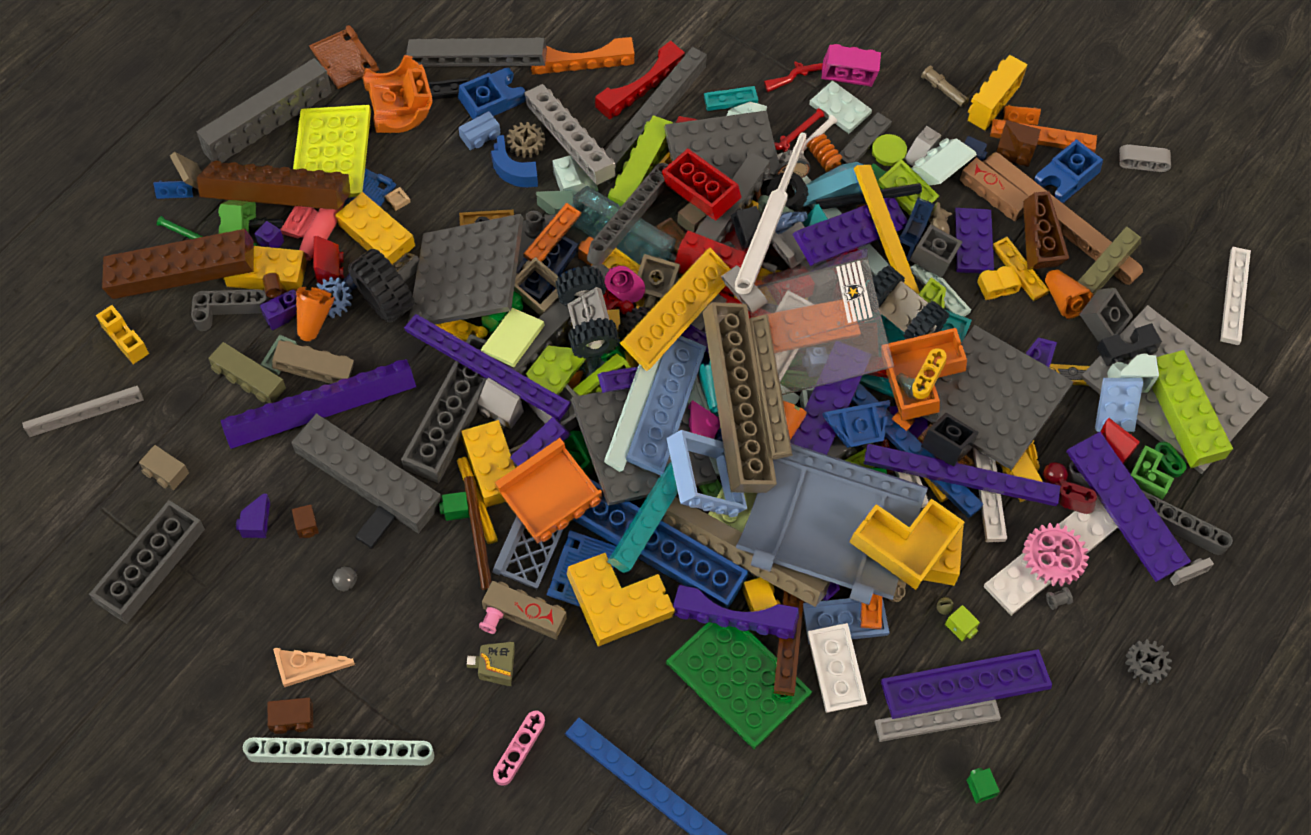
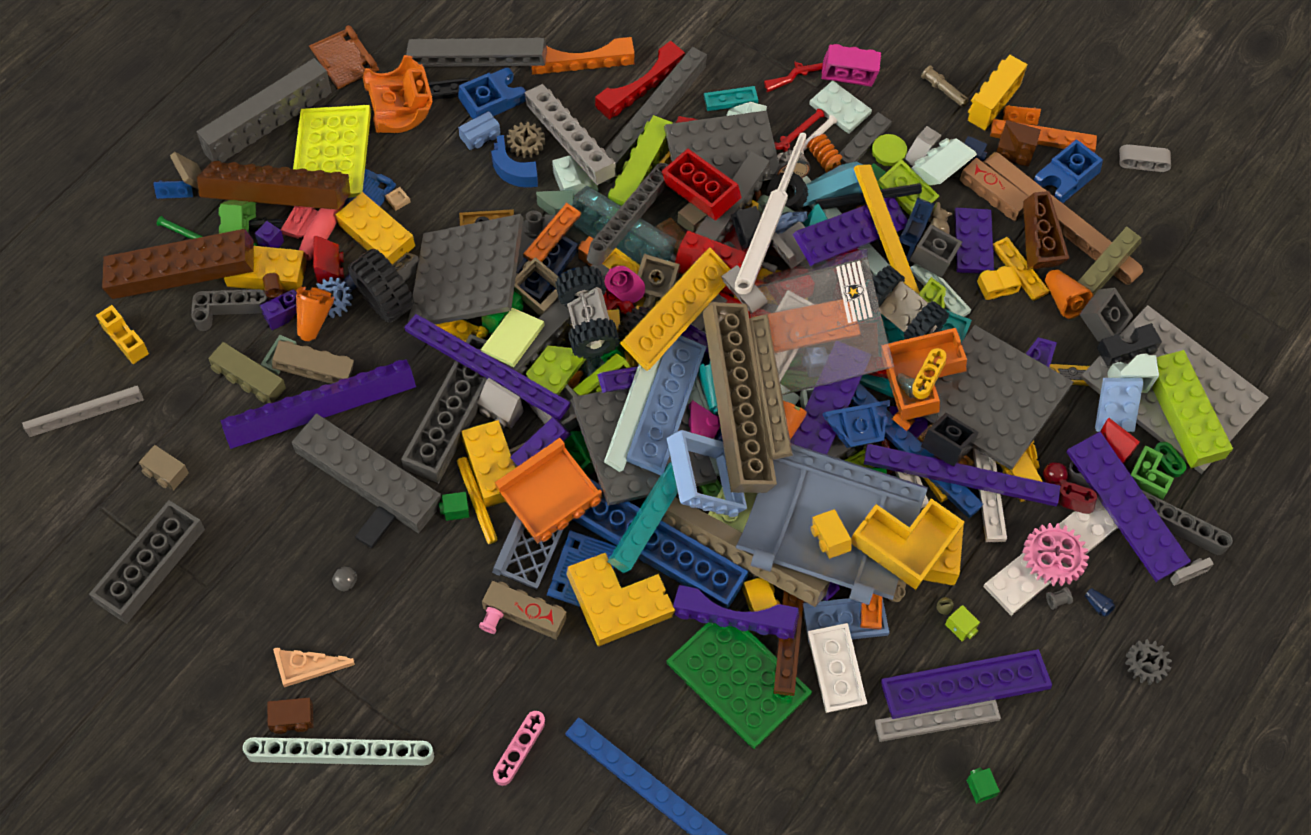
dark purple slope [236,494,270,538] -> none
reddish brown brick [292,504,319,538] -> none
reddish brown axle [464,476,491,590] -> none
olive torso [467,642,515,686] -> none
white plate [1220,247,1251,345] -> none
none -> yellow brick [811,509,851,559]
none -> dark blue cone [1085,588,1116,617]

